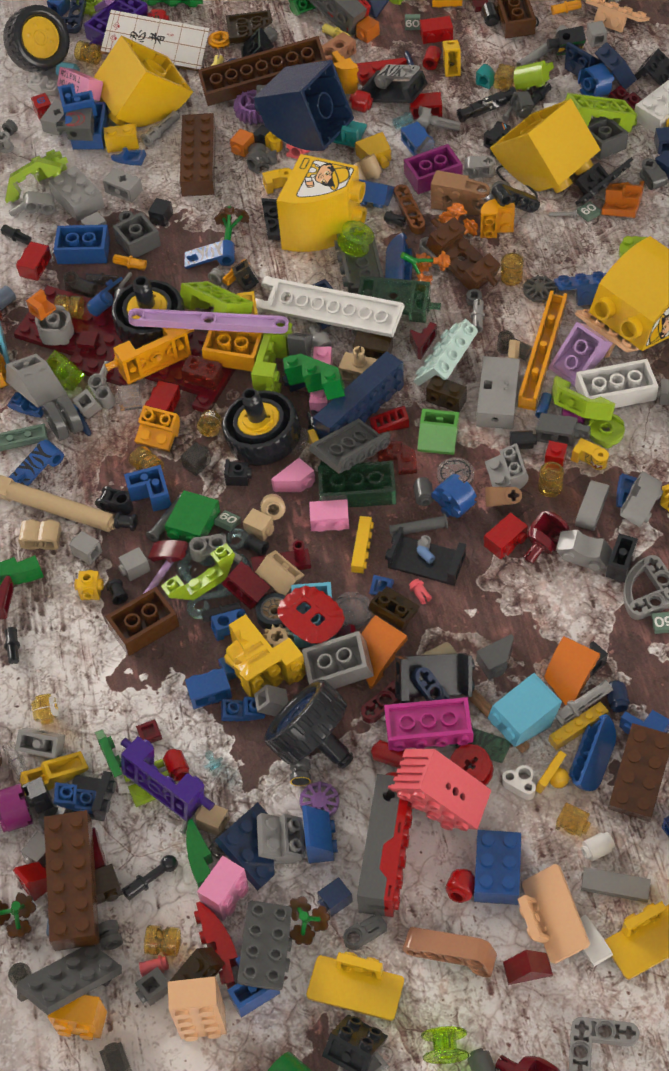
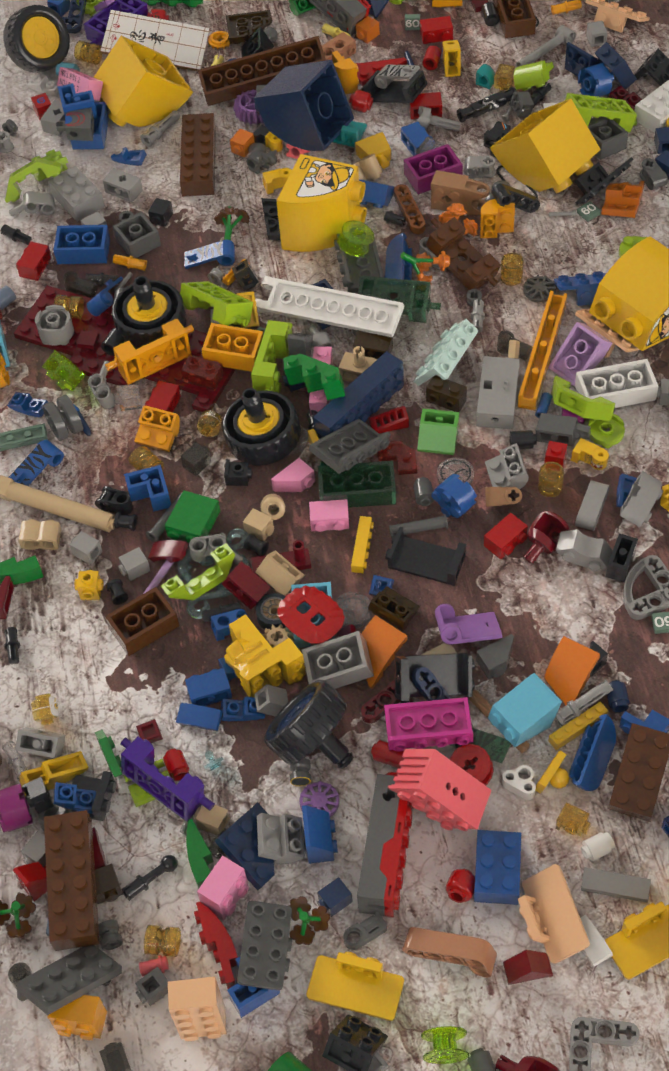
light grey slope [6,354,68,408] -> none
orange panel [26,289,56,321] -> none
light grey brick [72,389,102,419] -> none
yellow brick [104,124,139,153] -> none
lavender beam [128,308,289,334] -> none
dark brown brick [170,947,225,981] -> none
sand green tile [214,510,241,532] -> none
clear light blue pin [392,112,413,129] -> none
coral pin [409,579,432,605] -> none
dark red slope [410,322,437,360] -> none
arm [417,535,435,564] -> none
black torso [547,26,586,55] -> none
none -> black brick [101,328,125,356]
none -> blue slope [176,703,223,731]
none -> medium lavender door [435,604,502,645]

